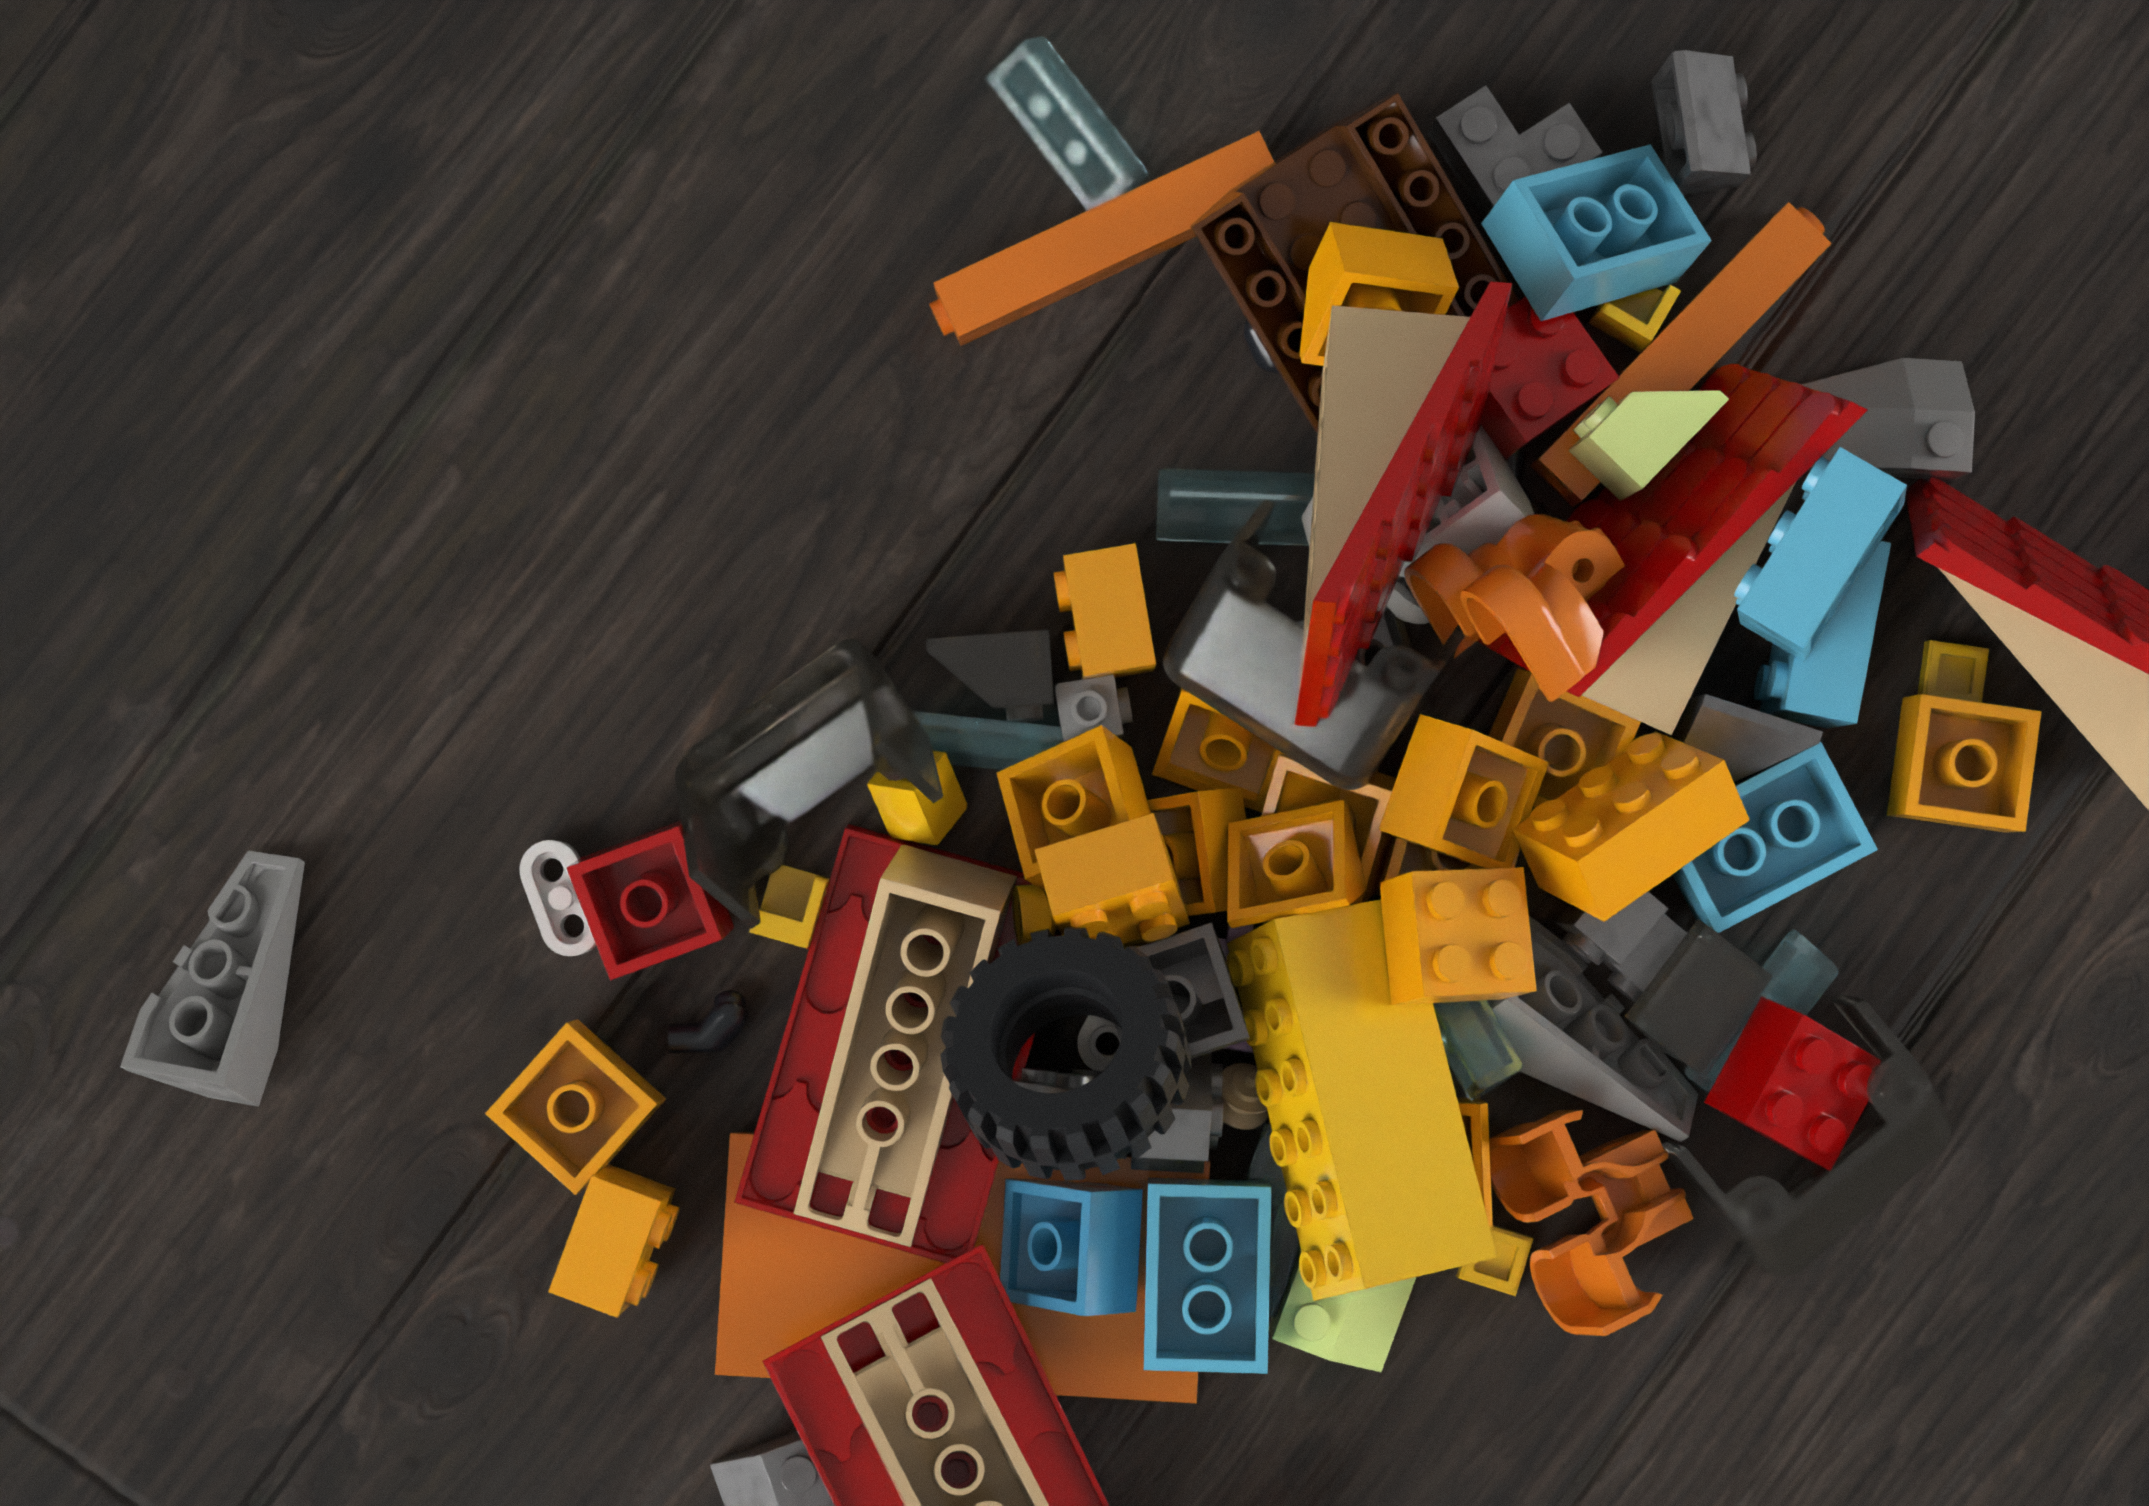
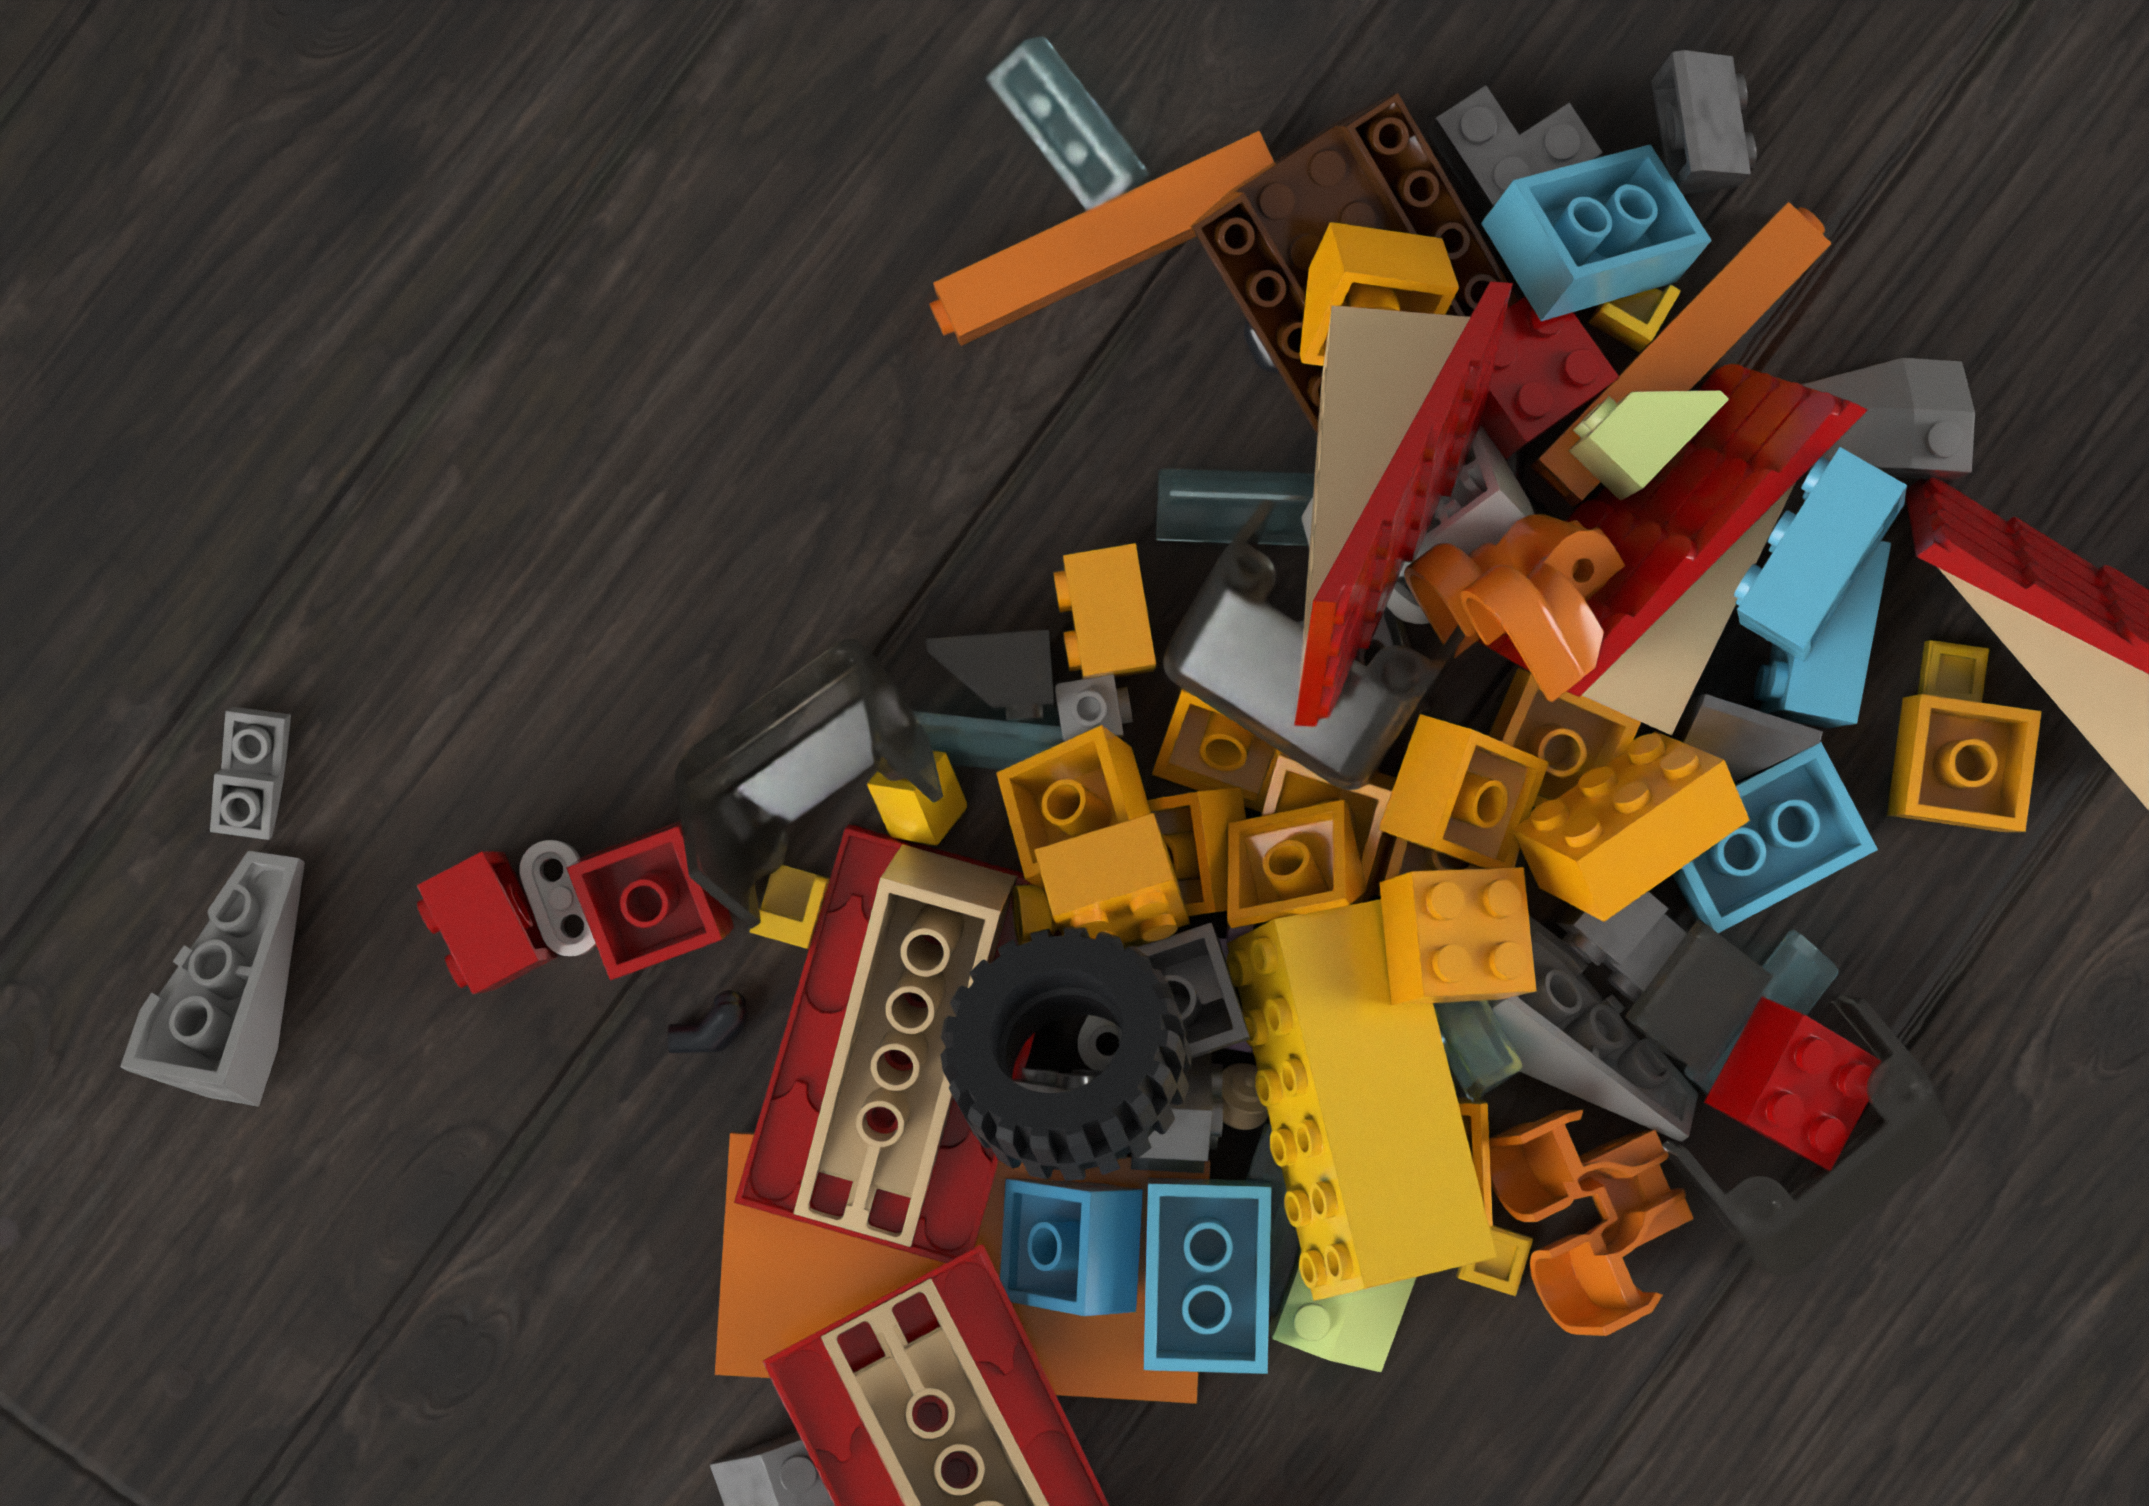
light orange brick [485,1019,666,1195] -> none
light orange brick [548,1164,680,1318] -> none
none -> light grey slope [210,707,291,840]
none -> red brick [417,851,558,995]

